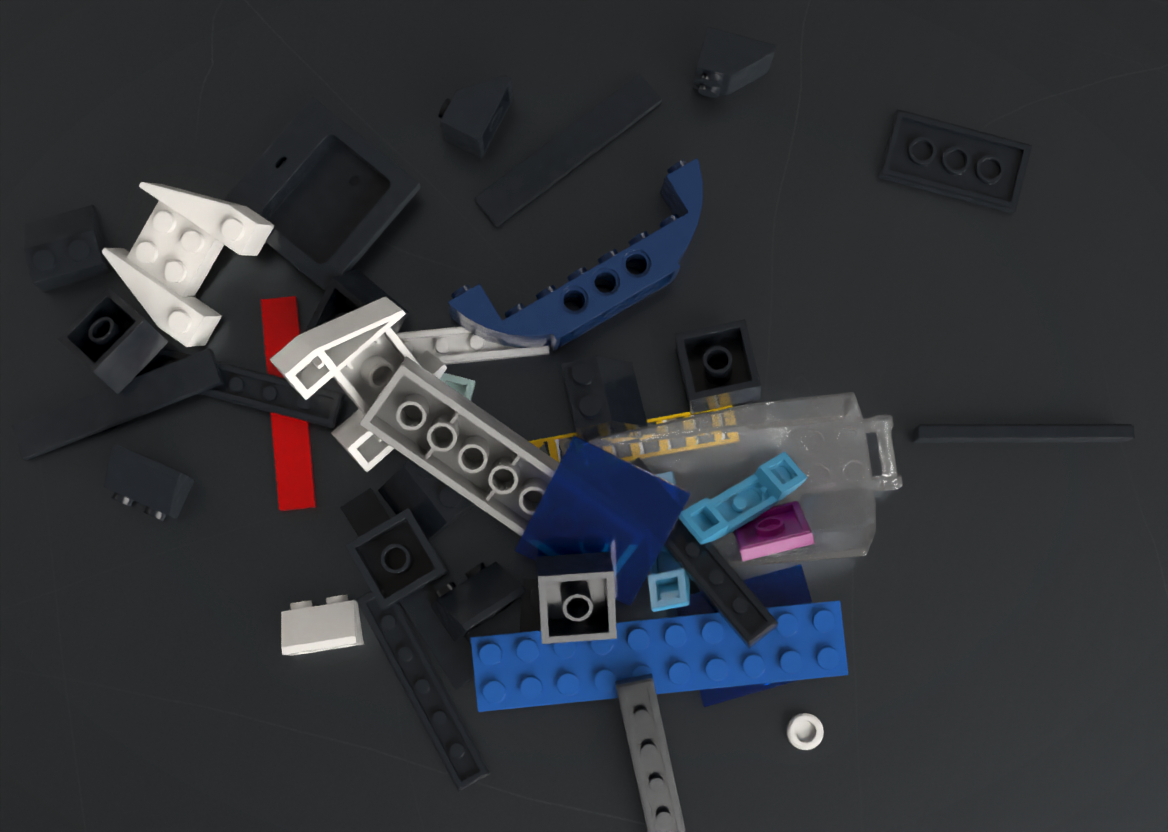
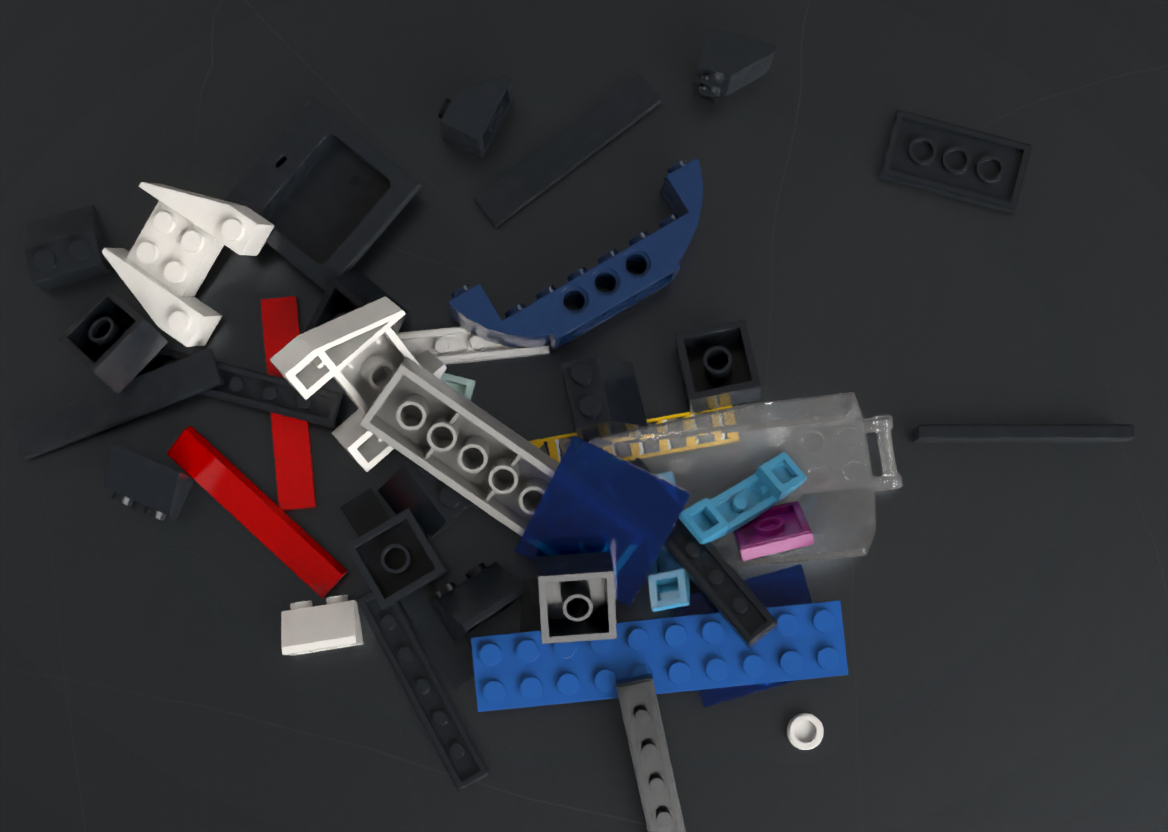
none -> red tile [167,426,347,599]

